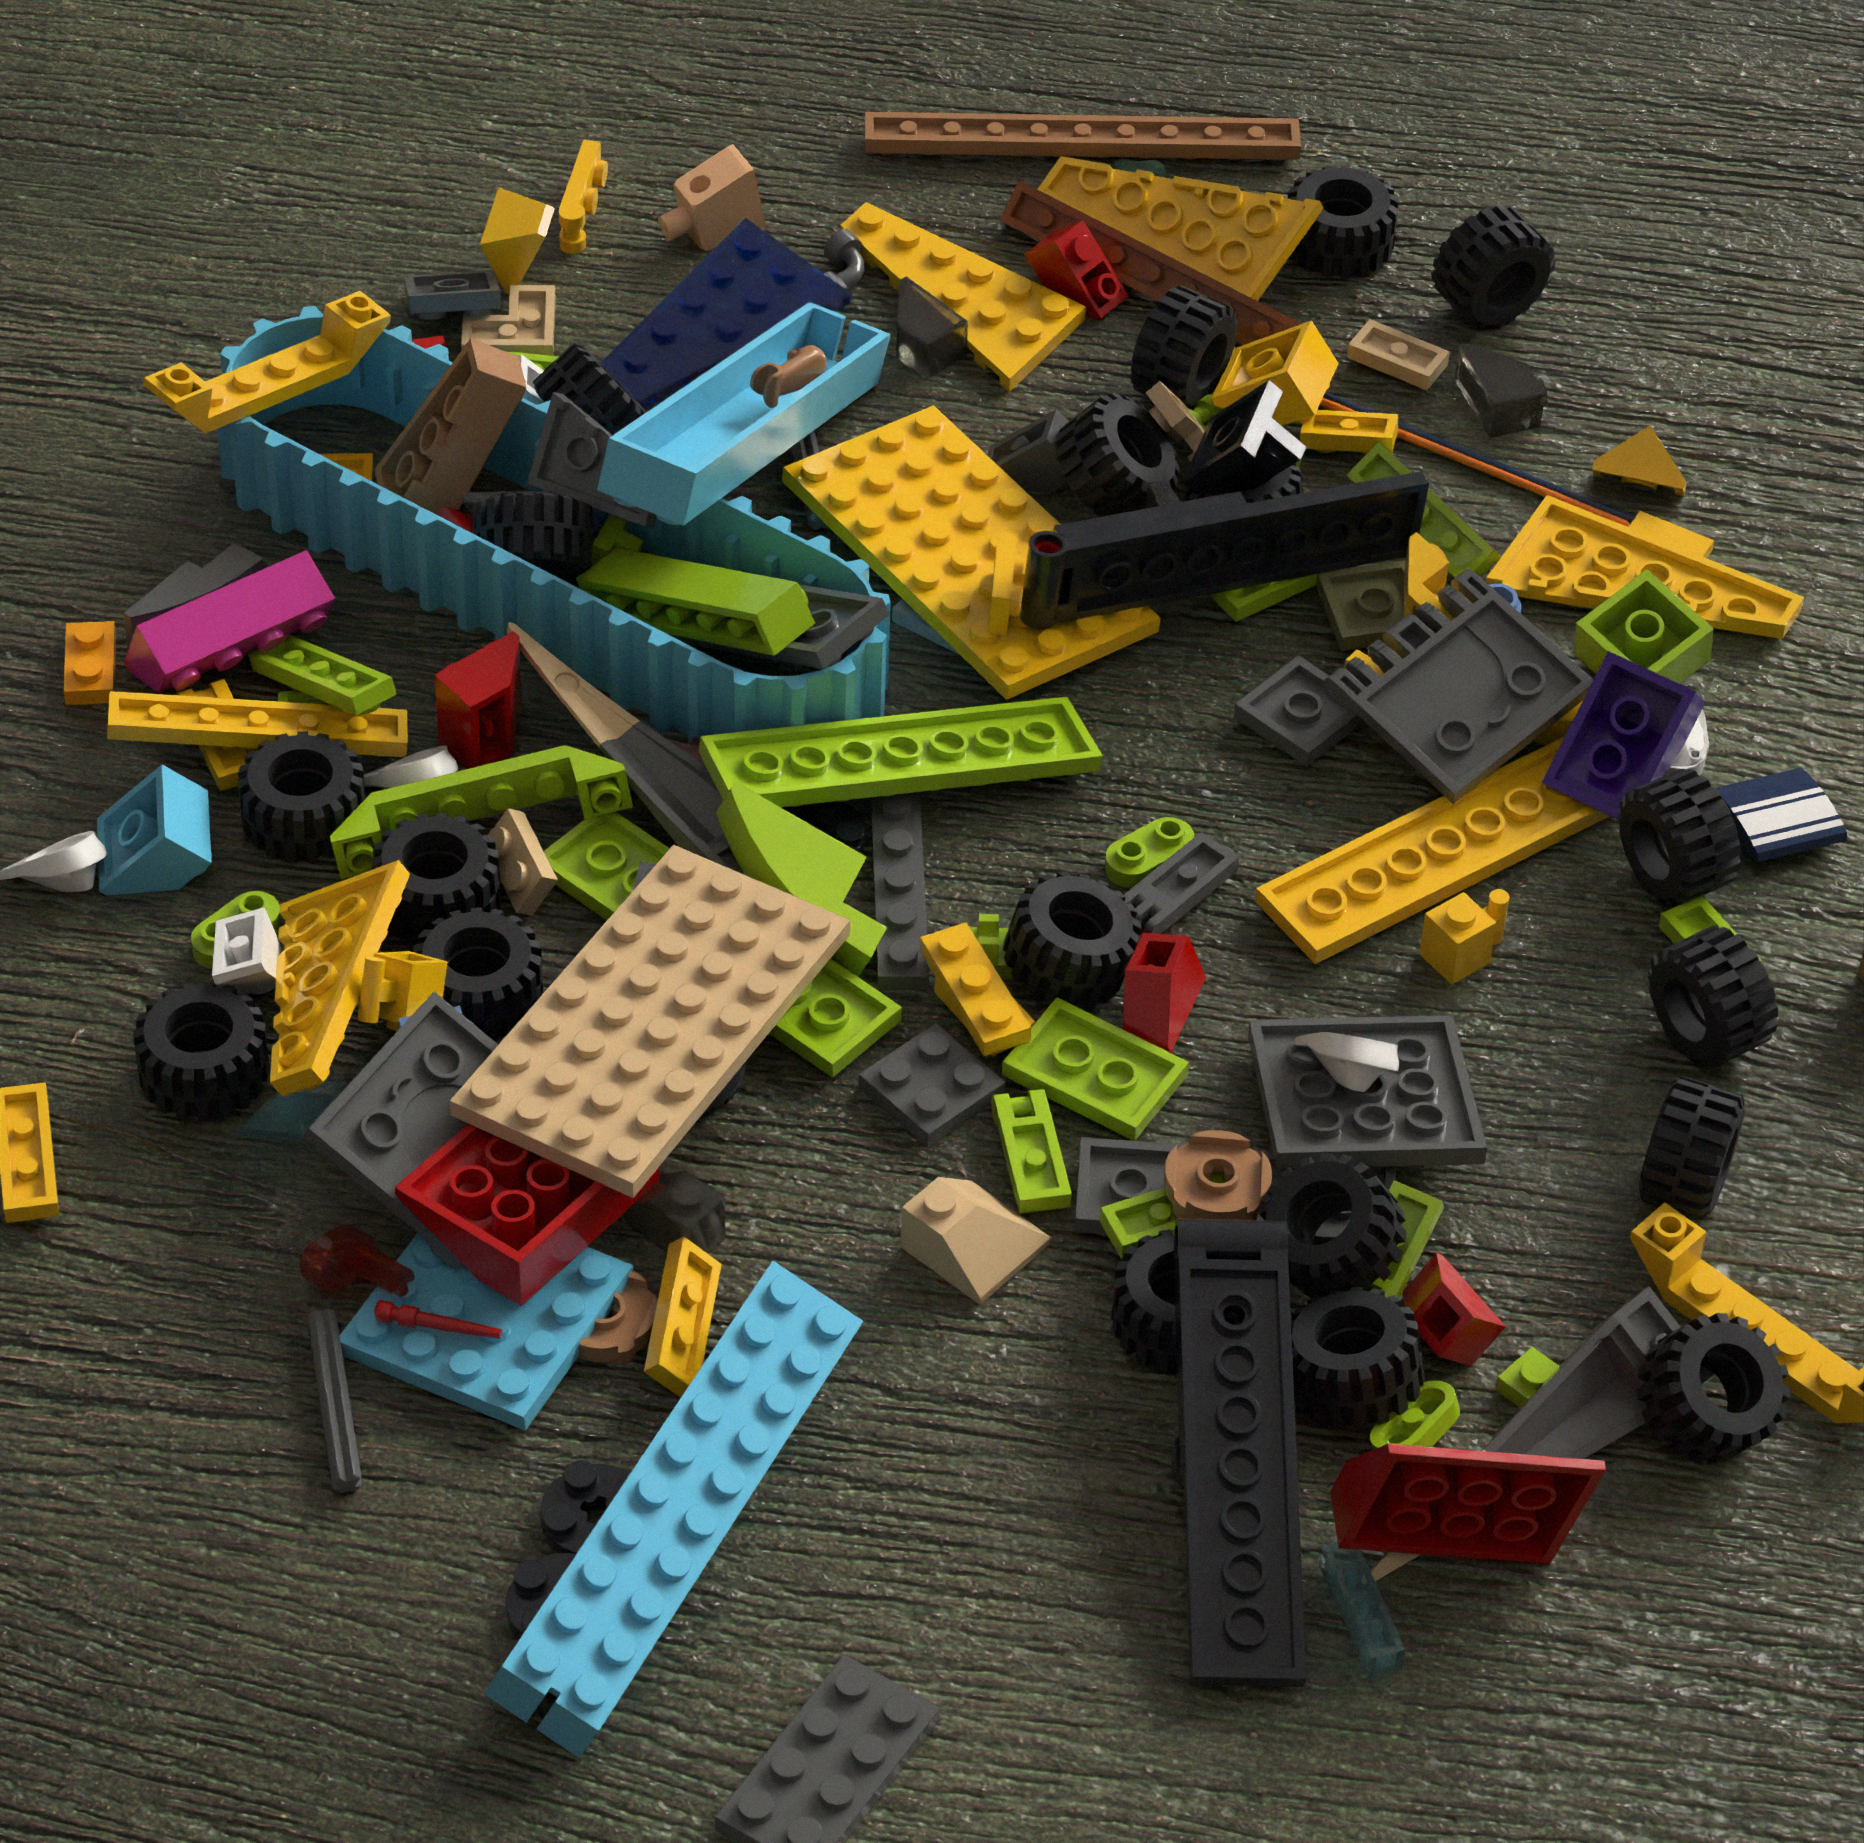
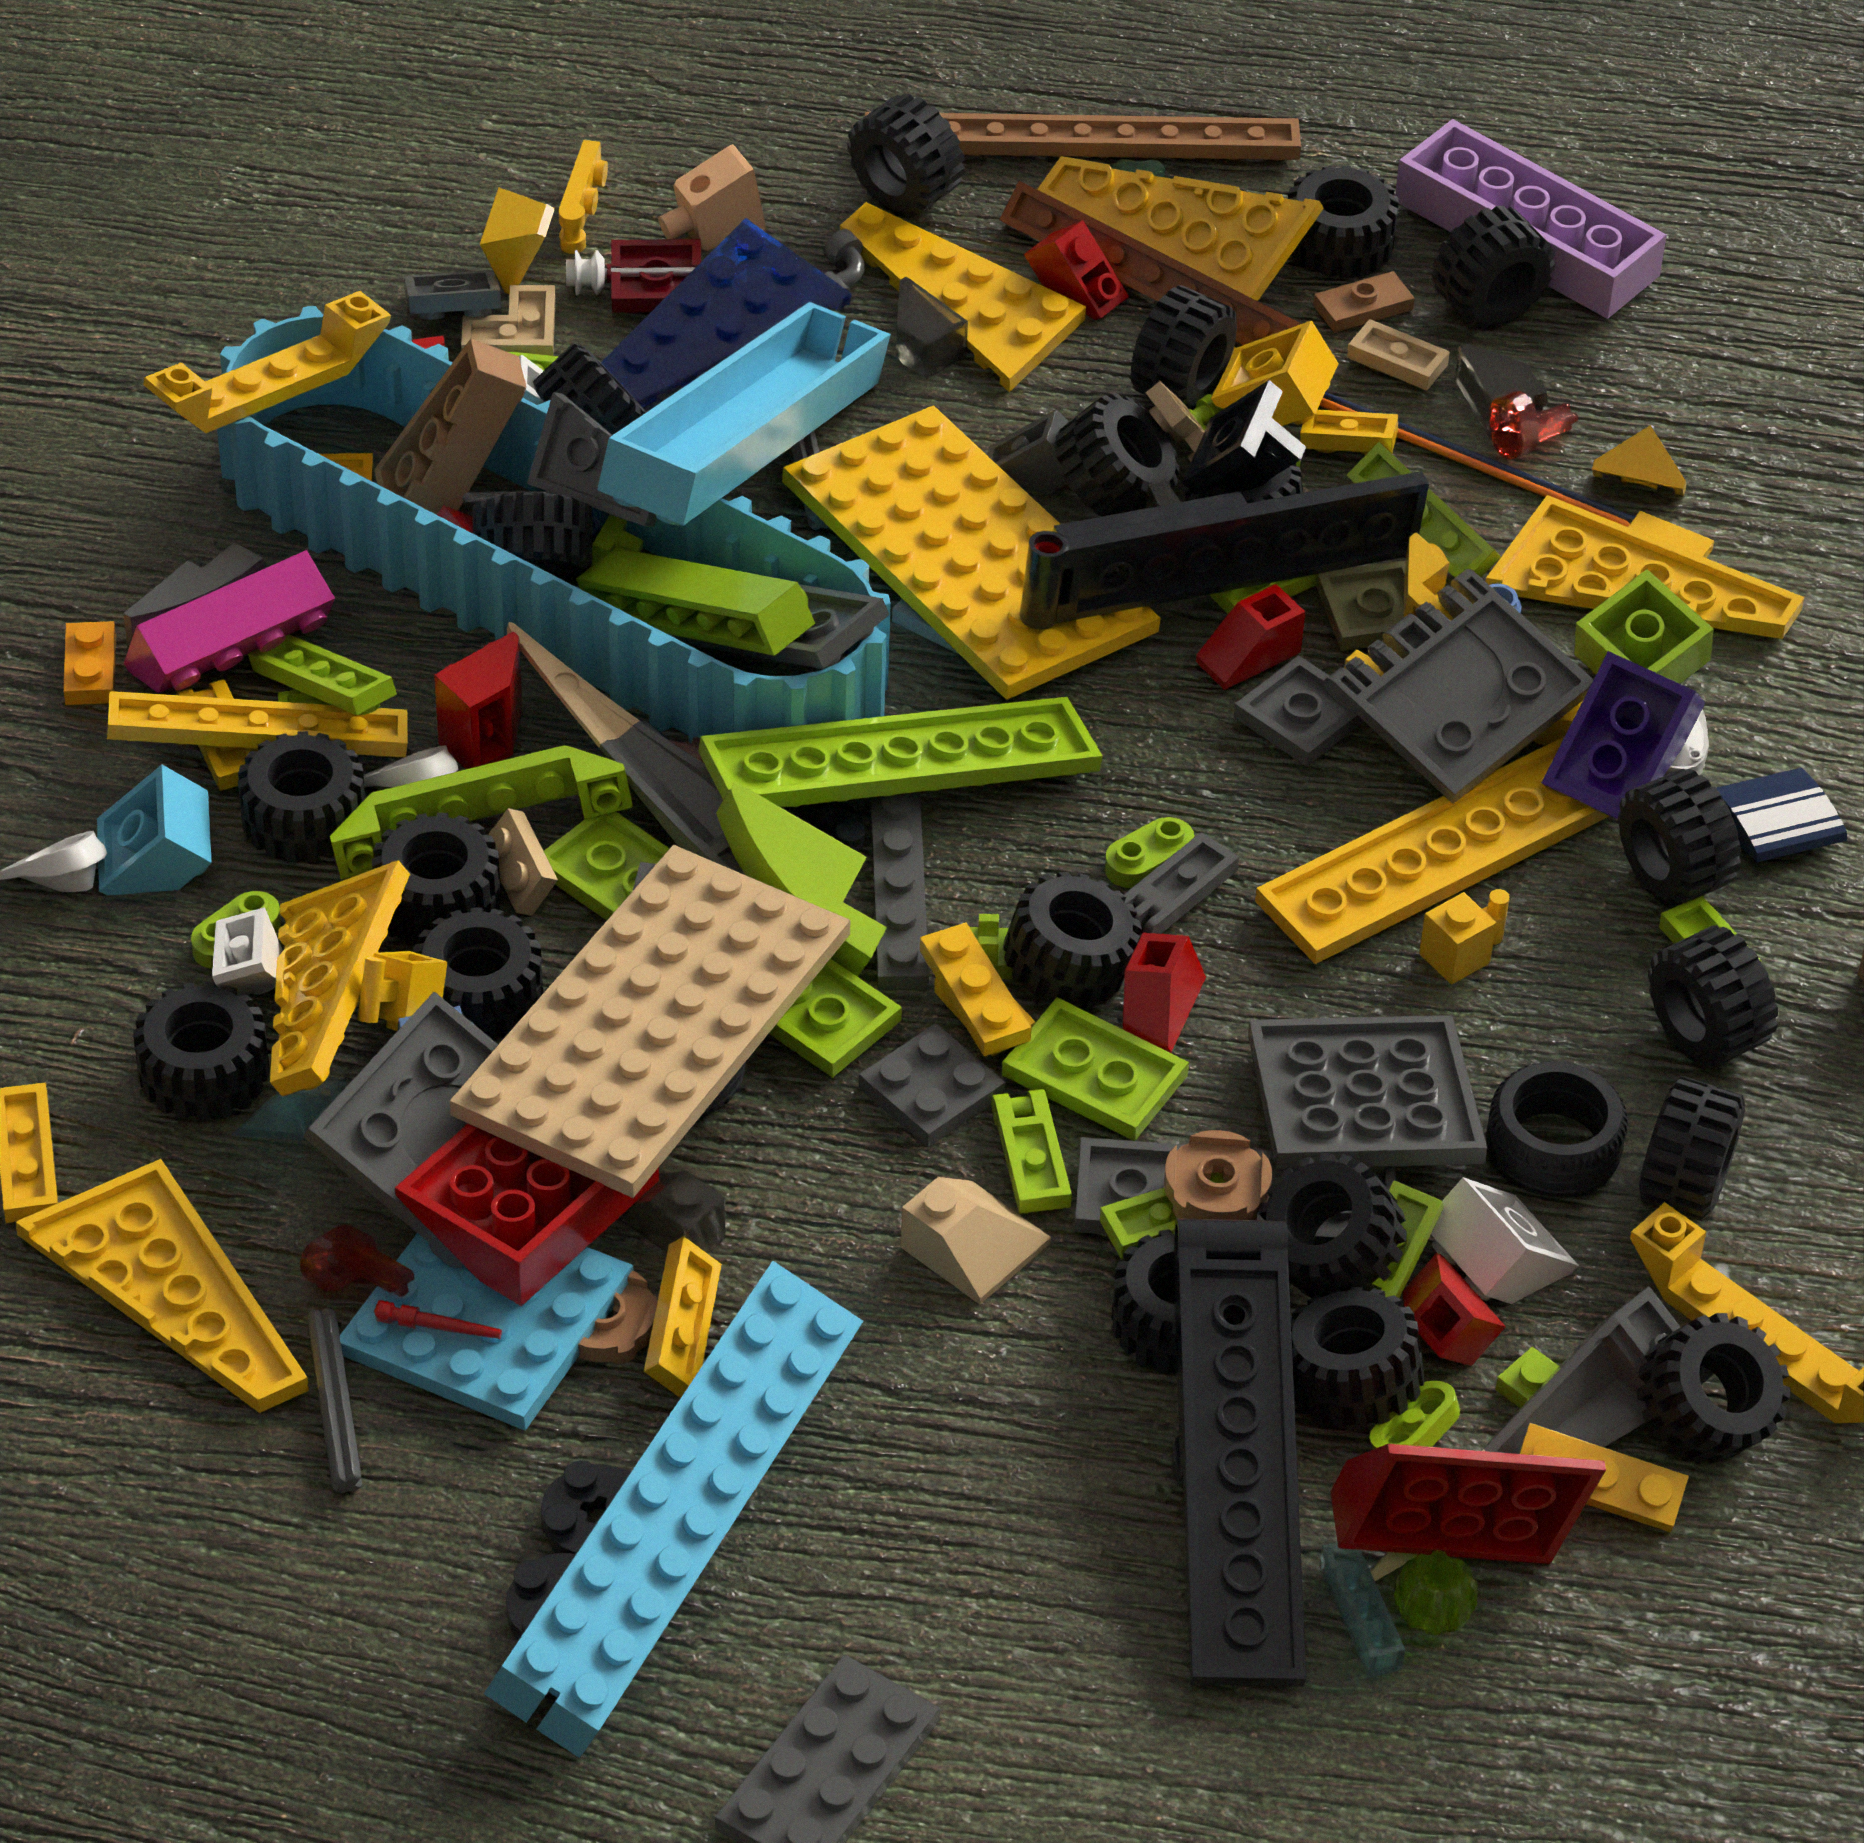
medium nougat piece [750,345,827,408] -> none
yellow plate [987,533,1025,635] -> none
white piece [1295,1032,1399,1092] -> none
none -> yellow wing [15,1159,309,1413]
none -> dark red plate [566,239,747,313]
none -> black tyre [847,93,965,217]
none -> red slope [1196,584,1305,690]
none -> medium nougat plate [1313,271,1415,333]
none -> clear neon green piece [1394,1550,1478,1636]
none -> lavender brick [1395,119,1667,319]
none -> white slope [1431,1177,1579,1304]
none -> black tyre [1486,1061,1628,1198]
none -> clear red piece [1489,391,1578,459]
none -> yellow plate [1519,1423,1689,1532]

